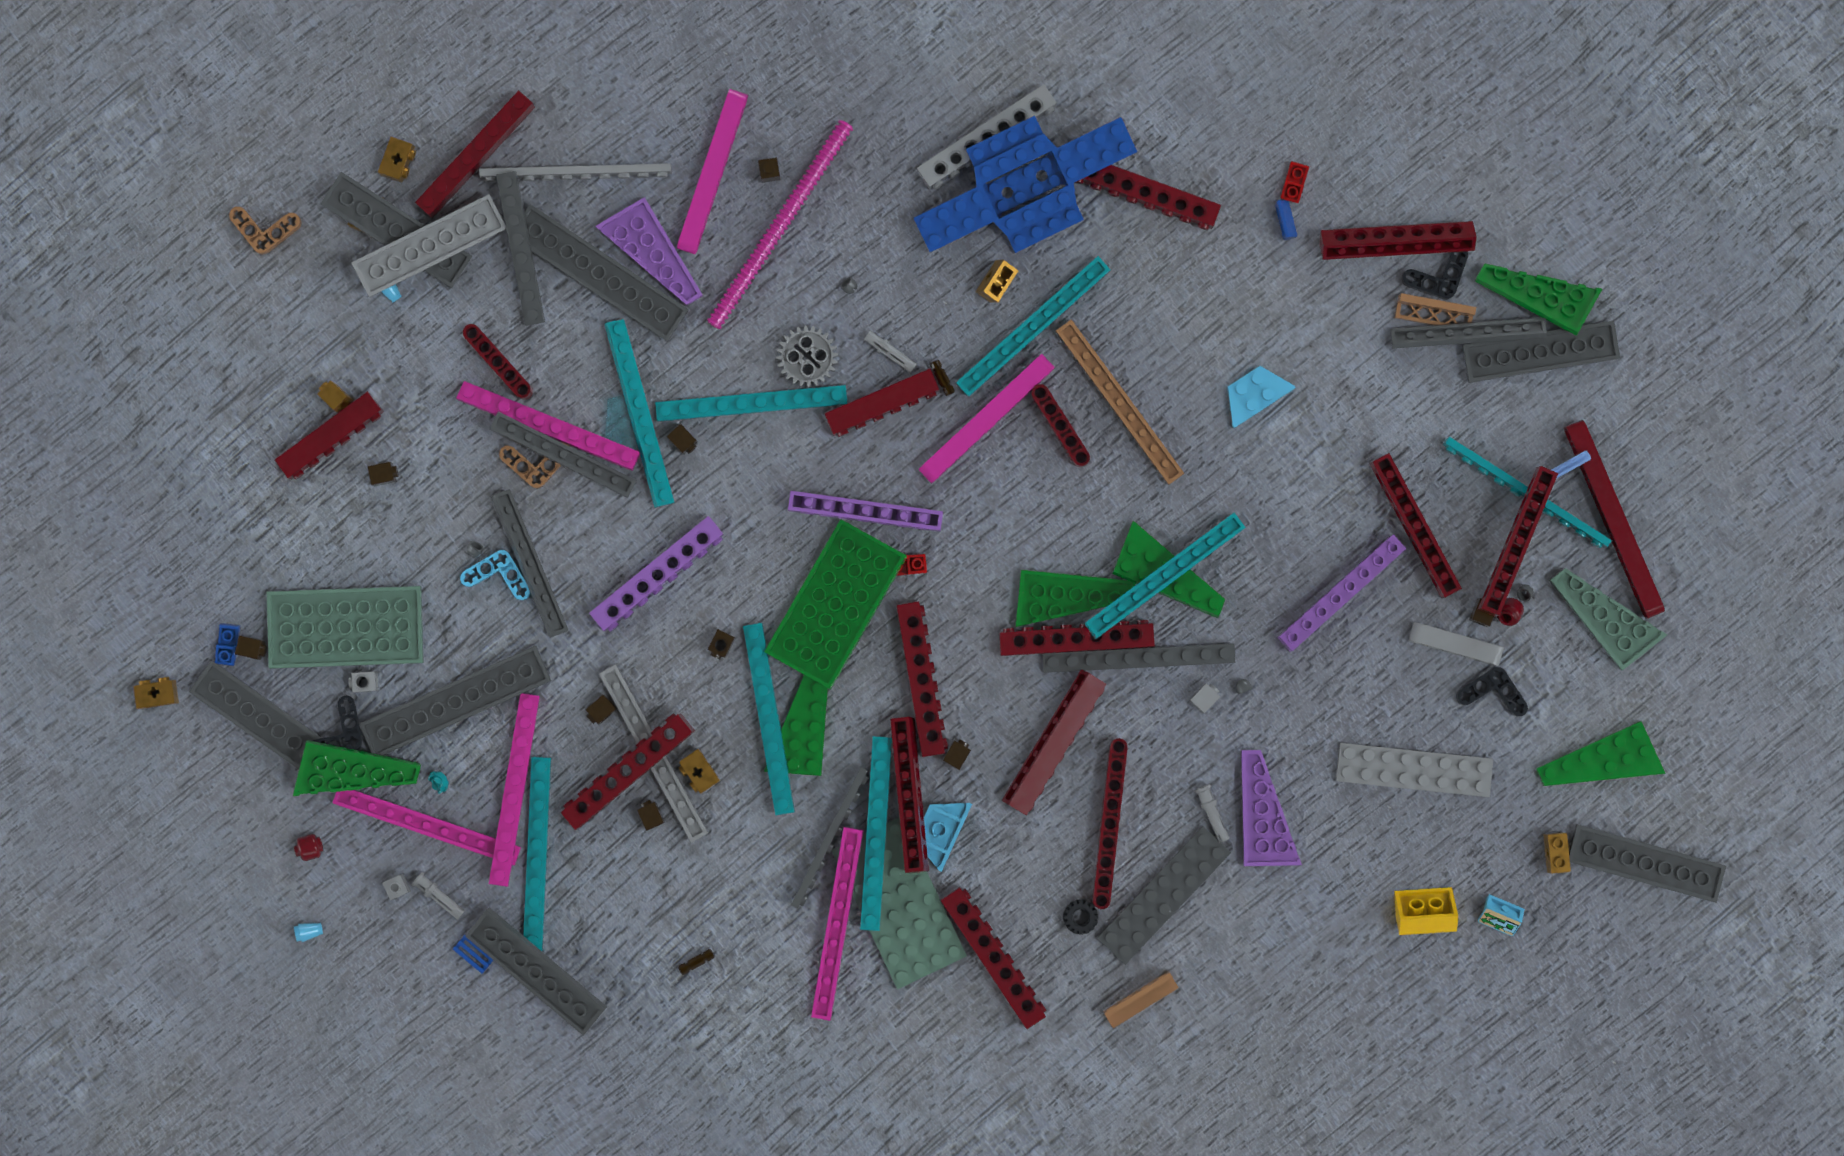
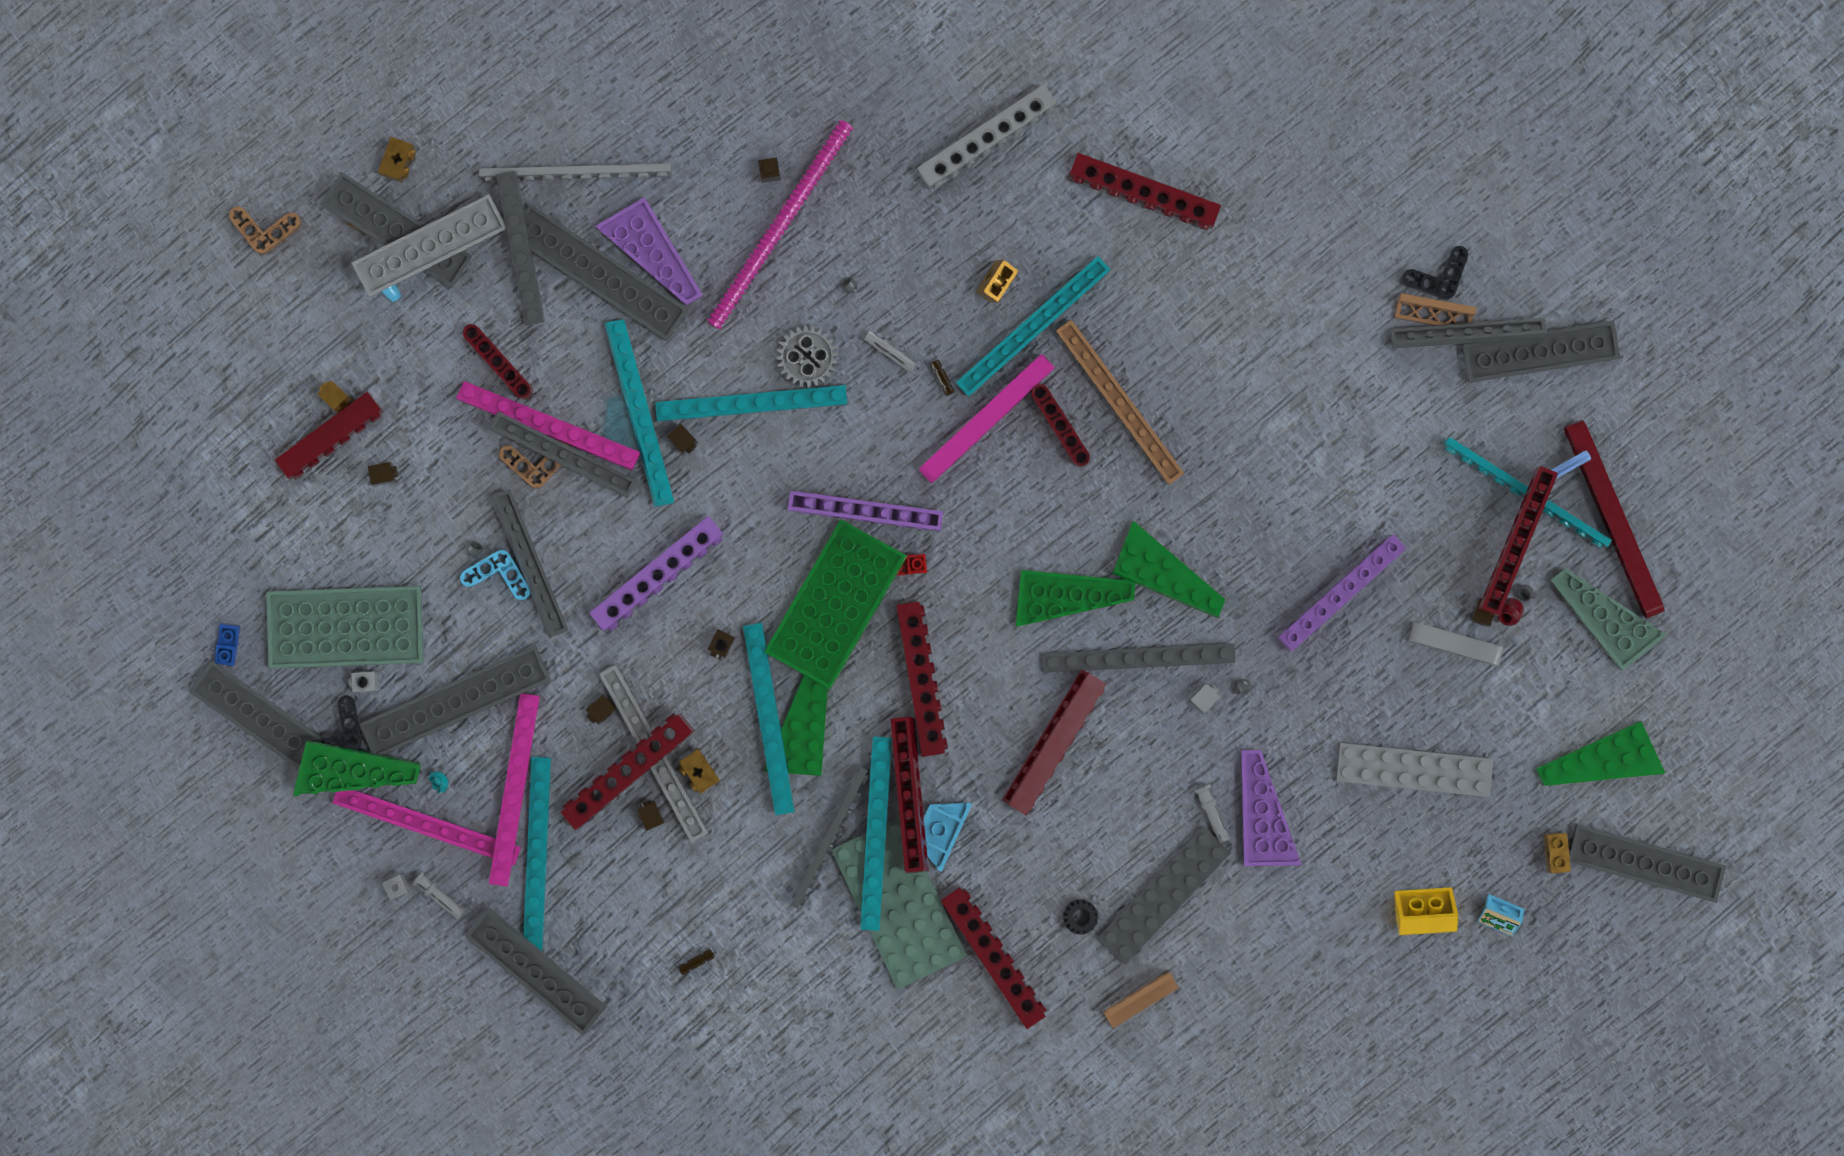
pearl gold brick [133,677,179,709] -> none
dark brown brick [235,636,267,660] -> none
dark red head [294,834,324,861] -> none
medium azure cone [294,923,323,942] -> none
dark red brick [415,90,535,219] -> none
blue tile [453,934,494,974] -> none
dark pink beam [677,89,748,254] -> none
dark pink plate [811,827,863,1021] -> none
dark red brick [824,369,939,437] -> none
blue piece [913,115,1137,253] -> none
dark brown brick [943,739,971,770] -> none
dark red brick [999,620,1155,656] -> none
teal plate [1084,512,1246,639] -> none
dark red beam [1092,738,1128,909] -> none
medium azure wing [1227,366,1296,428] -> none
blue slope [1275,200,1297,240] -> none
red slope [1280,161,1310,204] -> none
dark red brick [1320,221,1477,260] -> none
dark red brick [1369,453,1462,599] -> none
black beam [1456,667,1528,716] -> none
green wing [1475,264,1602,336] -> none

